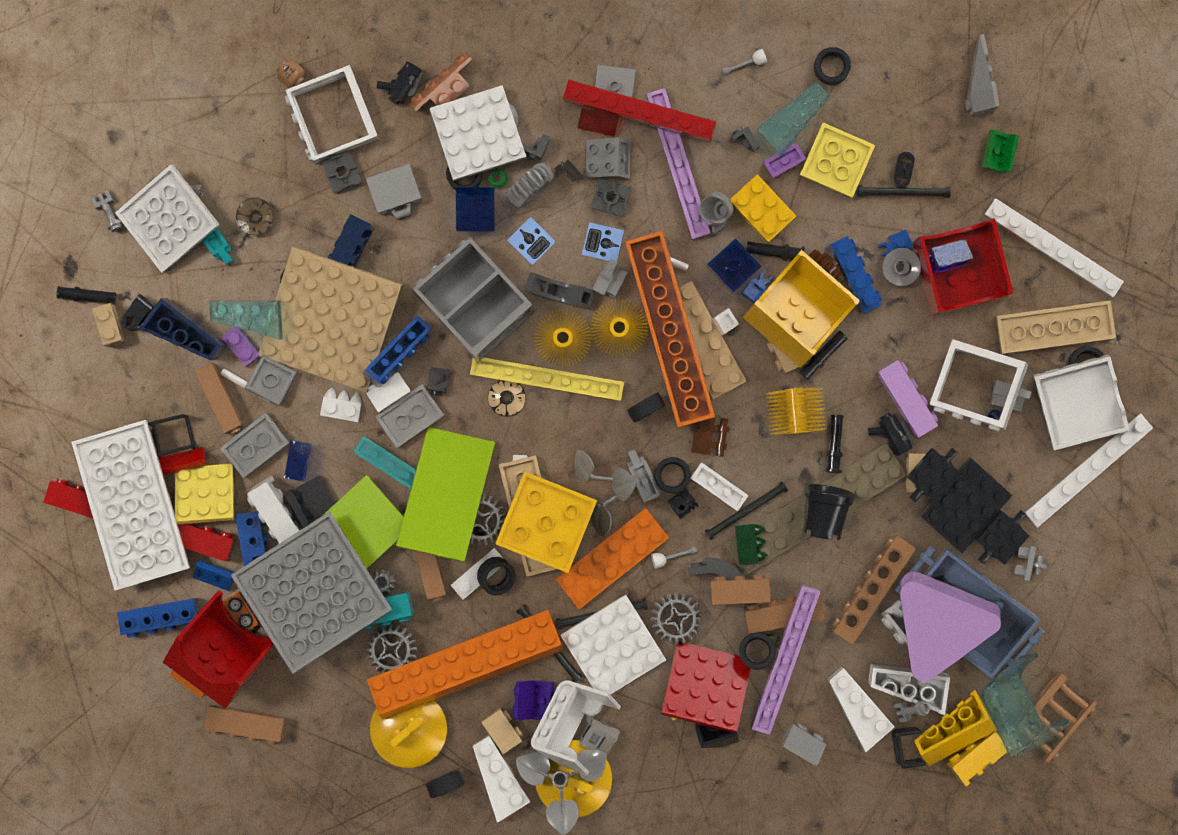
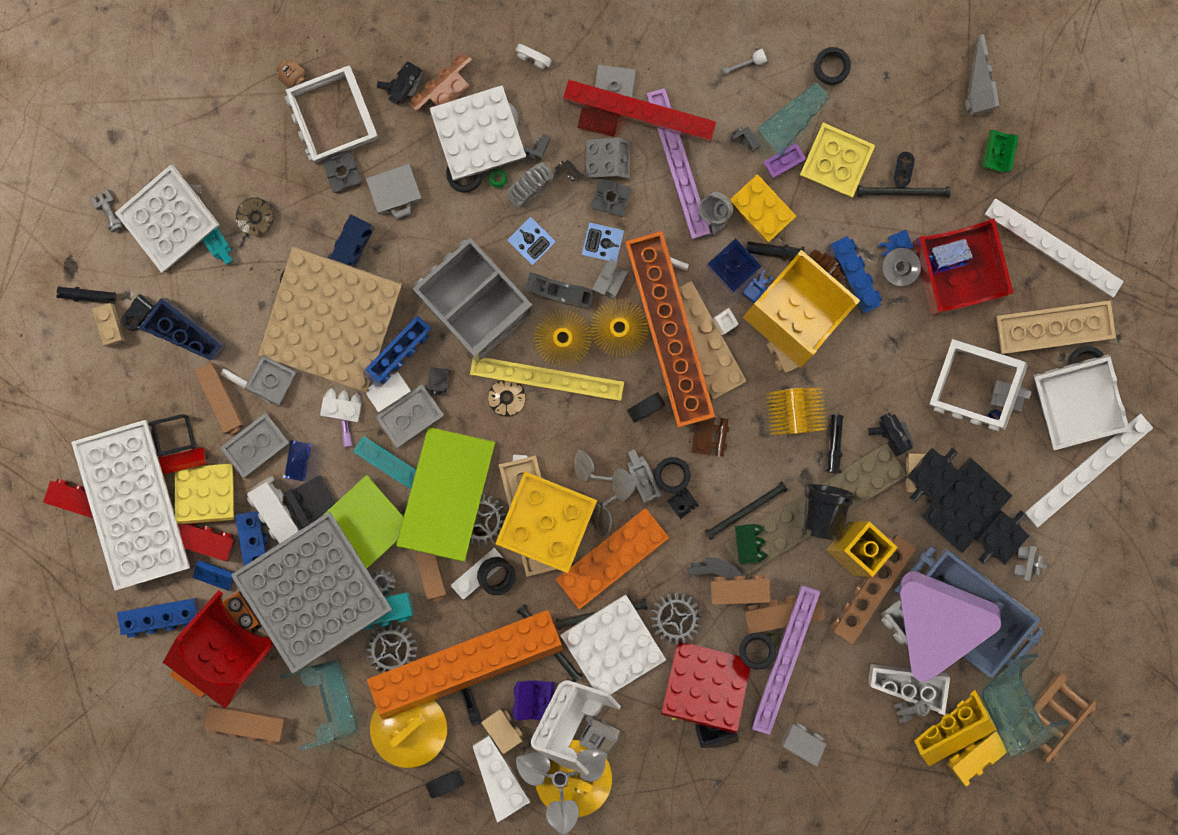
clear light blue wing [209,300,283,340] -> none
medium lavender plate [221,325,260,367] -> none
clear blue brick [456,187,495,231] -> none
hinge [651,547,697,569] -> none
white plate [691,462,749,511] -> none
black pin [800,330,848,380] -> none
white wedge [827,667,894,752] -> none
lavender brick [876,360,938,438] -> none
black piece [892,727,926,768] -> none
none -> clear light blue windscreen [280,660,357,751]
none -> lavender pin [341,420,352,447]
none -> black piece [460,686,482,726]
none -> white plate [515,44,552,70]
none -> yellow brick [825,521,898,577]

